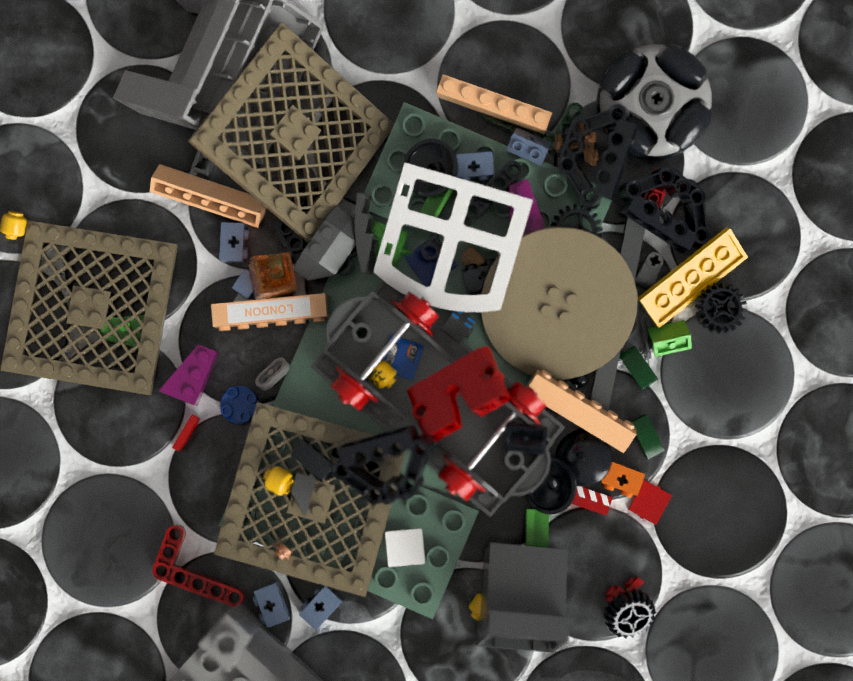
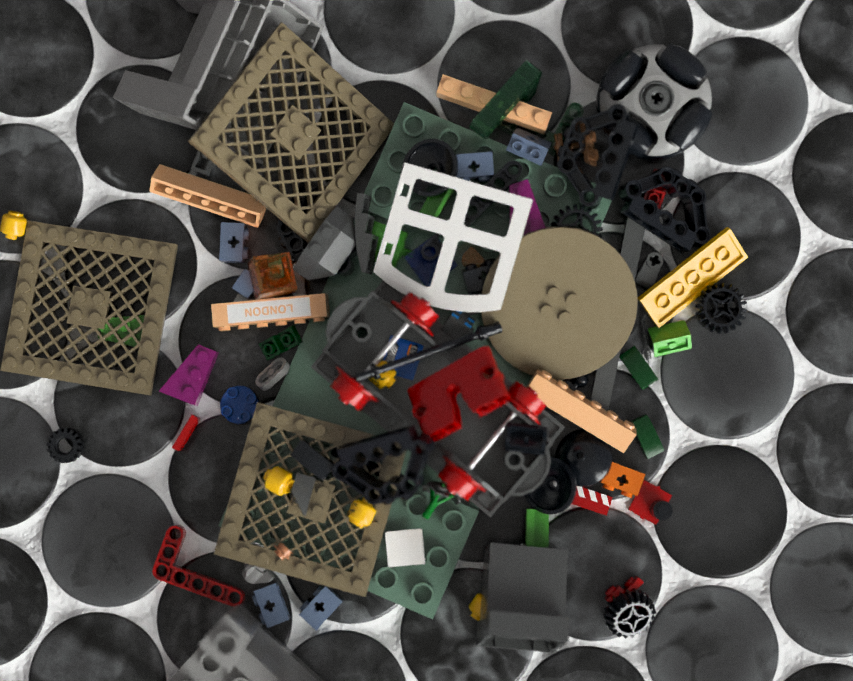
none -> black tyre [46,428,84,463]
none -> light grey brick [242,563,274,584]
none -> dark green slope [259,325,303,361]
none -> yellow head [347,497,376,528]
none -> black bar [354,321,502,382]
none -> plant [422,481,461,520]
none -> clear green beam [469,60,543,139]
none -> black brick [650,500,673,520]

